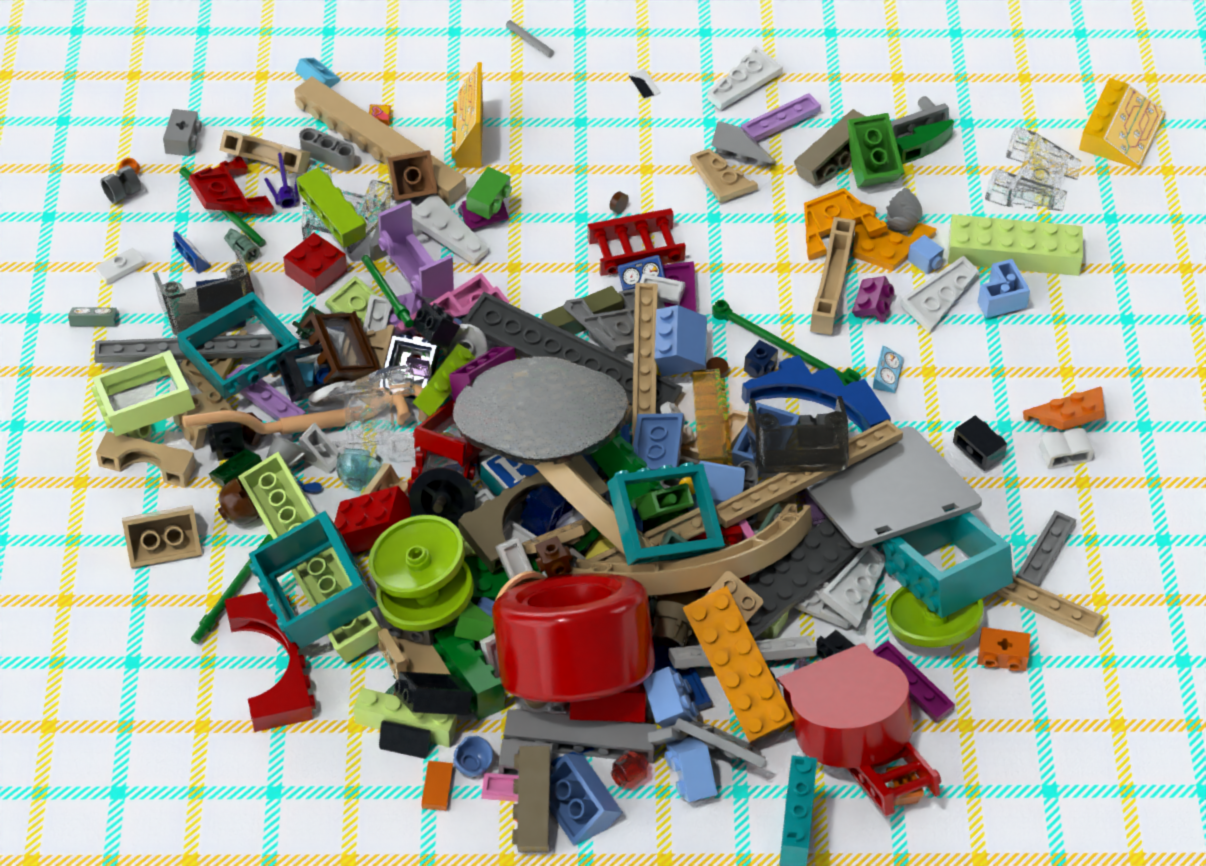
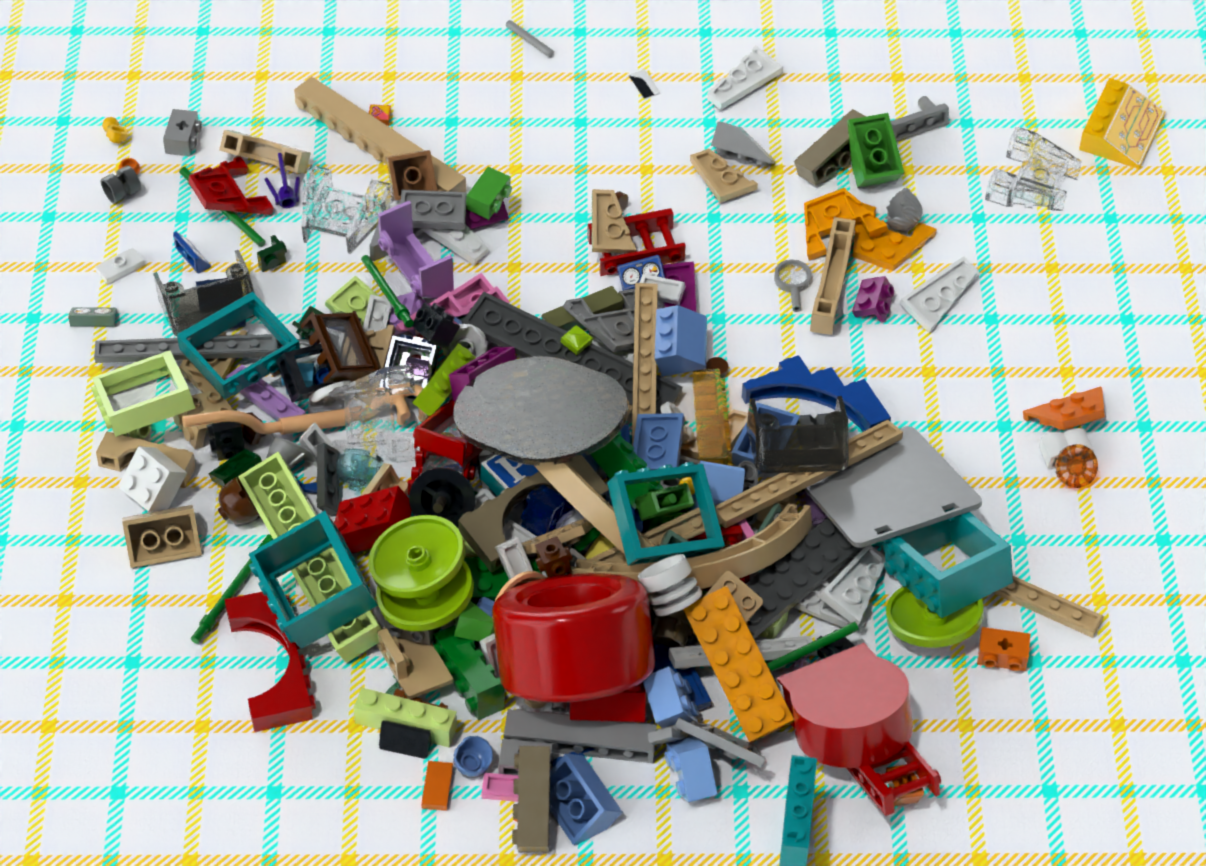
sand green hinge [224,228,260,263] -> none
red piece [283,232,347,296] -> none
medium azure slope [295,57,341,88] -> none
lime brick [296,167,367,248] -> none
light grey beam [299,128,356,171] -> none
black window [394,671,472,715] -> none
yellow slope [451,62,483,168] -> none
clear red head [611,751,649,789] -> none
green hinge [712,300,861,386] -> none
lavender plate [741,93,821,142] -> none
dark blue brick [744,340,778,378] -> none
slope [873,345,904,393] -> none
magenta plate [873,640,955,723] -> none
green slope [895,119,954,164] -> none
light blue brick [908,235,944,274] -> none
yellowish green brick [948,214,1083,276] -> none
black brick [953,415,1007,471] -> none
light blue brick [977,259,1030,318] -> none
light grey tile [1016,510,1076,587] -> none
none -> yellow plate [102,117,129,144]
none -> white brick [118,446,187,512]
none -> dark green bracket [257,235,287,273]
none -> dark grey plate [316,443,339,516]
none -> light grey tile [400,190,467,230]
none -> lime tile [560,325,593,355]
none -> tan wing [591,189,636,253]
none -> white wheel [638,554,702,616]
none -> green bar [767,621,859,672]
none -> piece [774,259,812,312]
none -> clear orange wheel [1054,444,1098,488]

